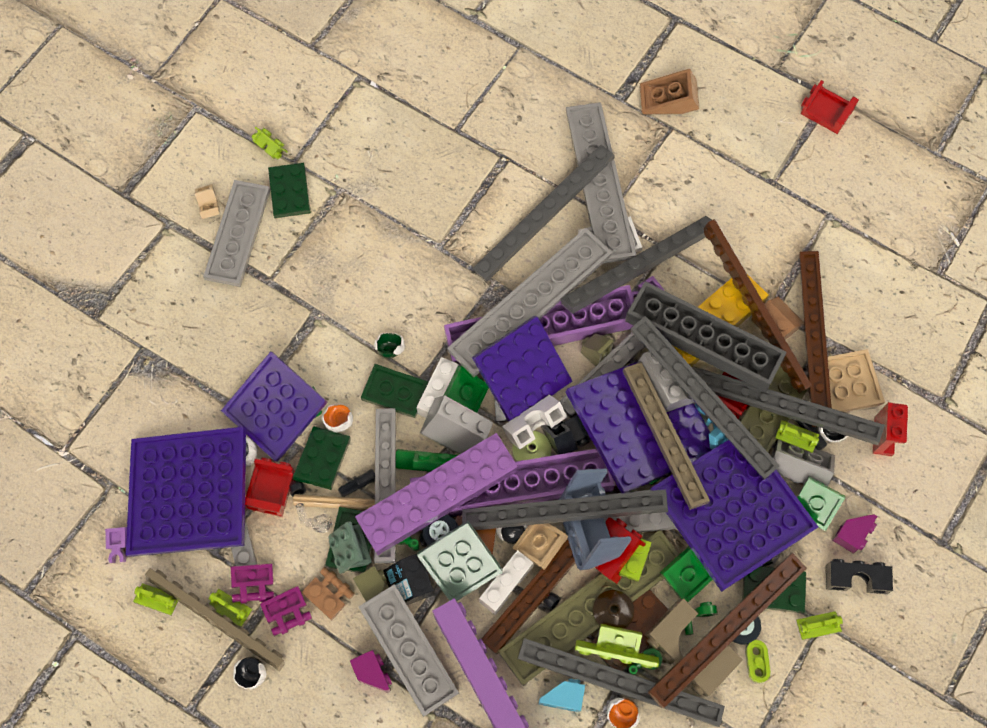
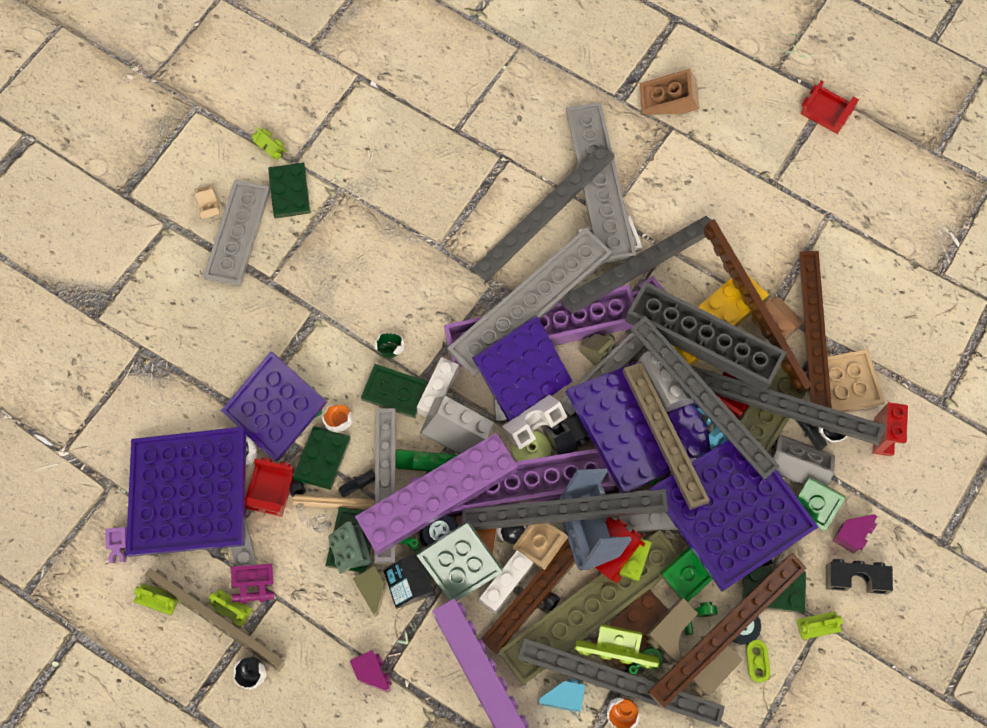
magenta plate [260,586,312,636] -> none
medium nougat plate [301,567,355,621] -> none
light grey plate [359,584,459,717] -> none
green plate [443,366,489,413] -> none
dark brown dish [593,590,634,629] -> none
lime hinge [775,420,819,453] -> none

